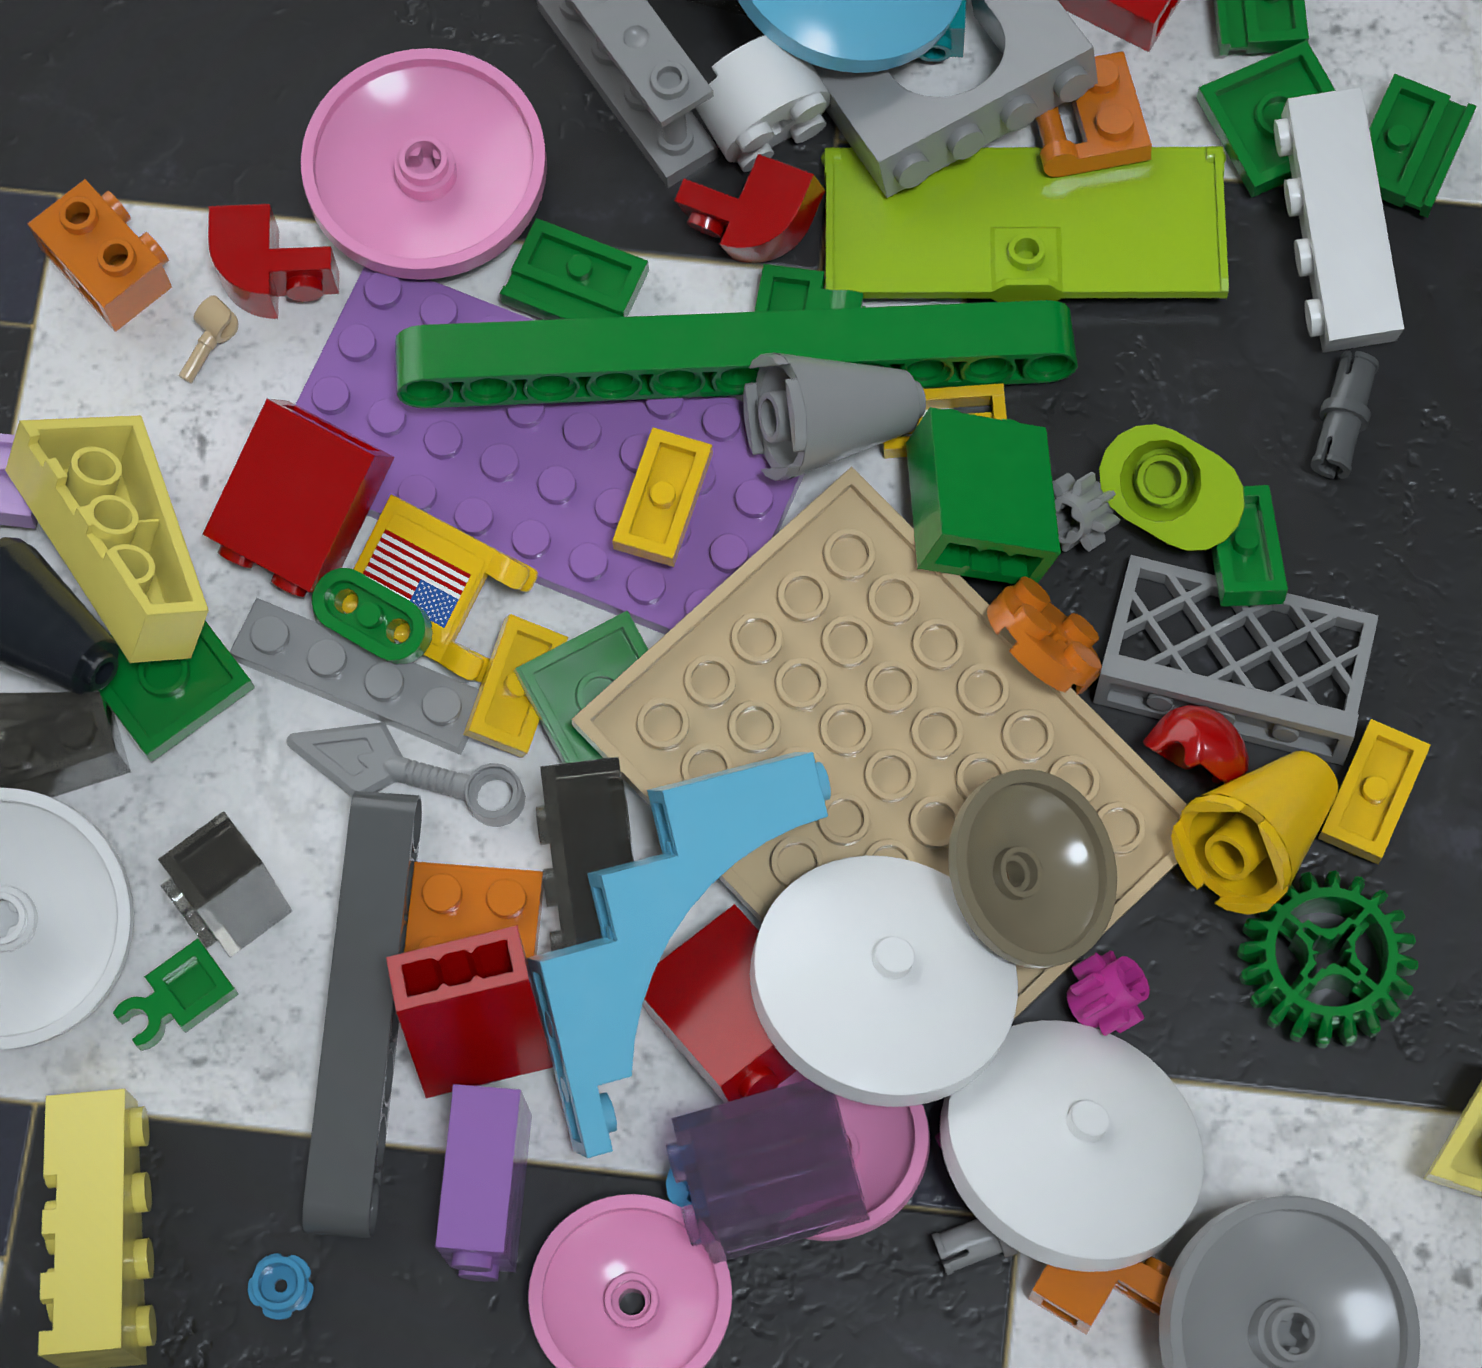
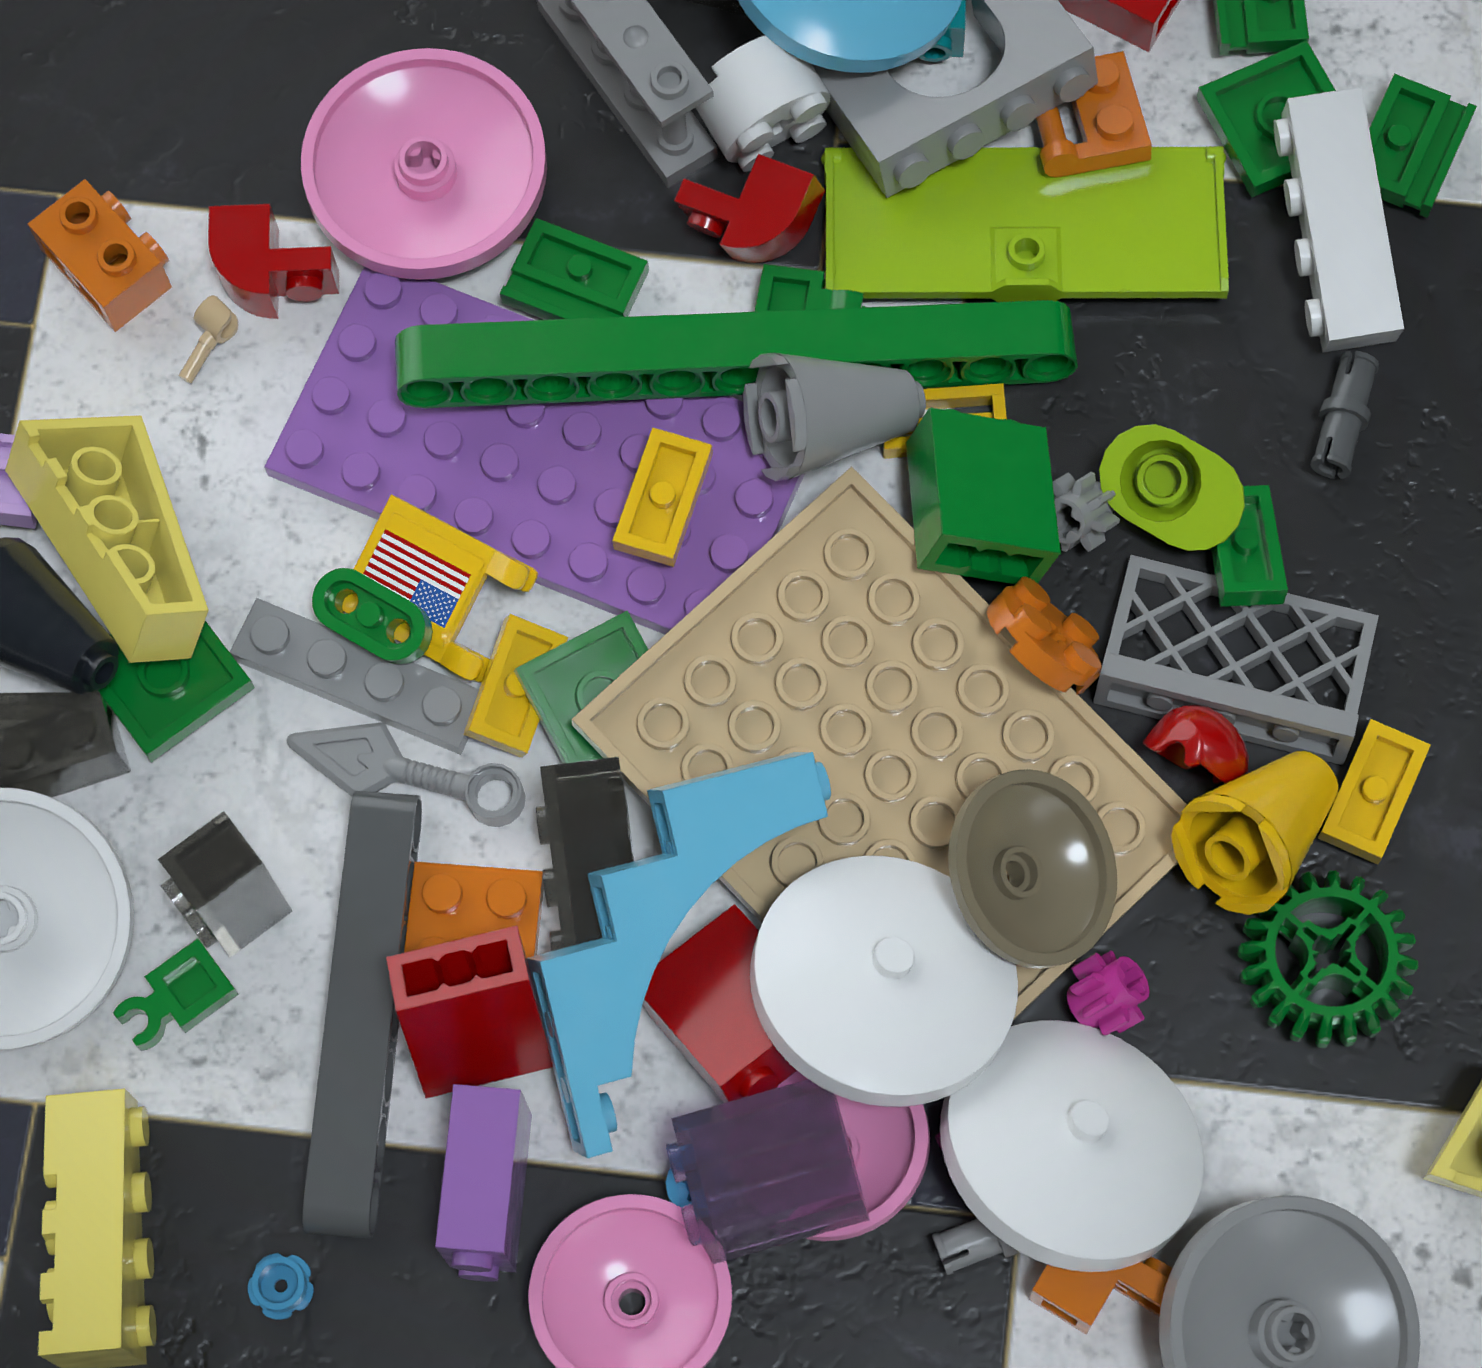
red brick [202,398,395,597] -> none

